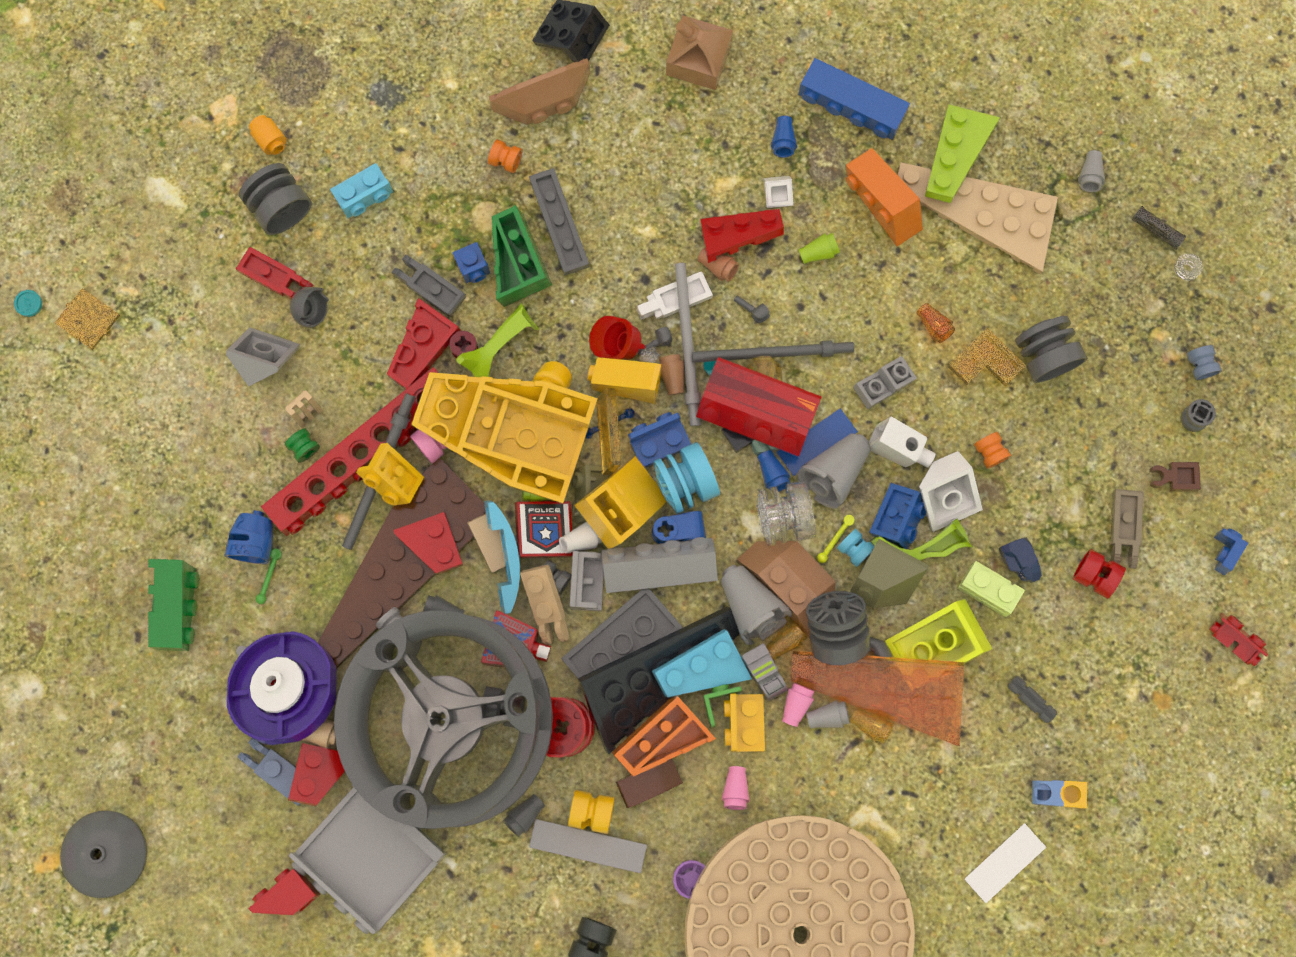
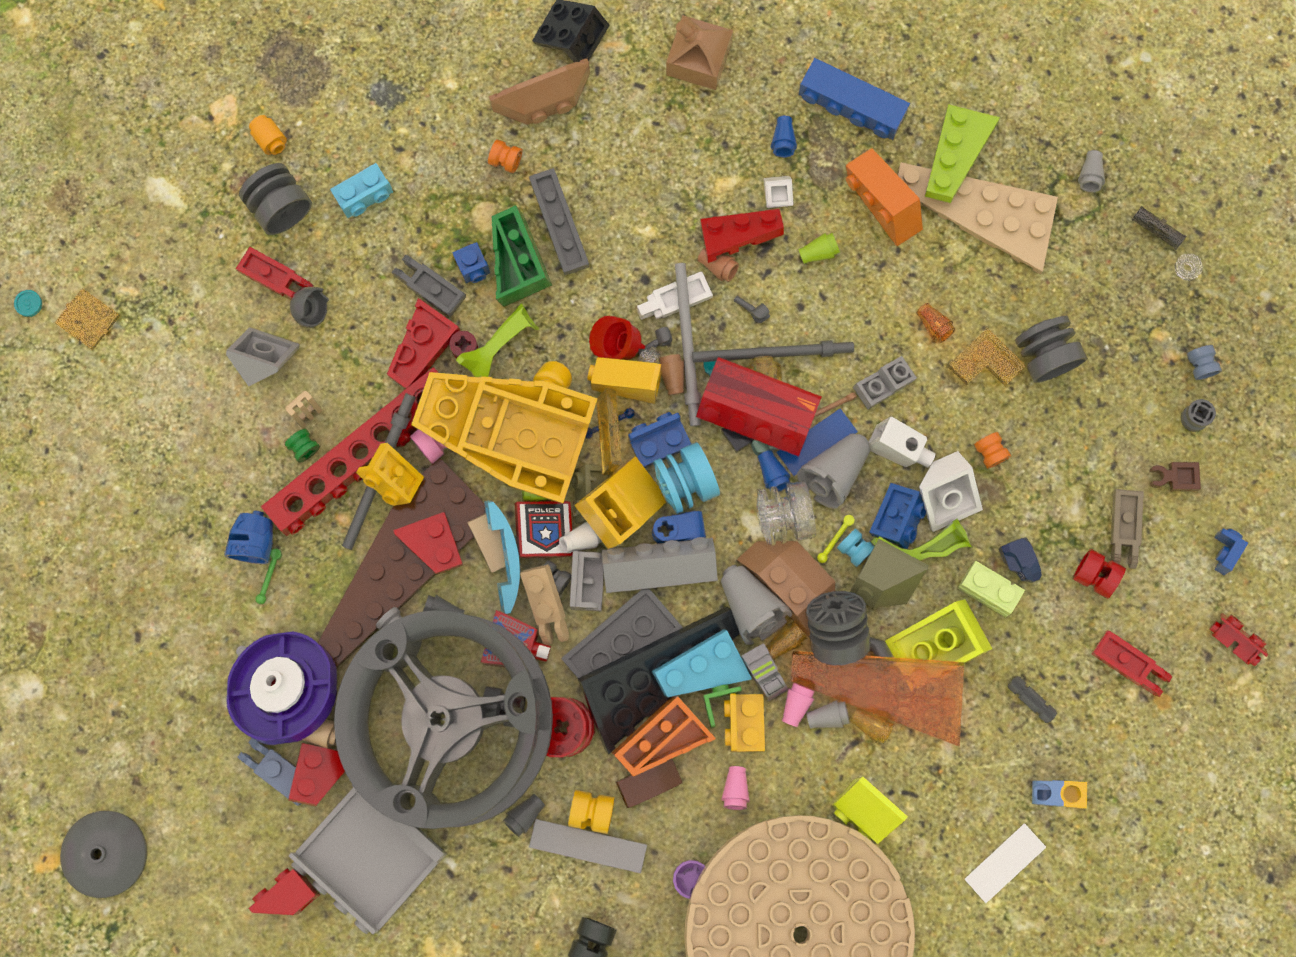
green wedge [148,559,199,651] -> none
none -> medium nougat hinge [813,392,857,421]
none -> neon yellow slope [831,776,908,844]
none -> red hinge [1091,630,1172,697]

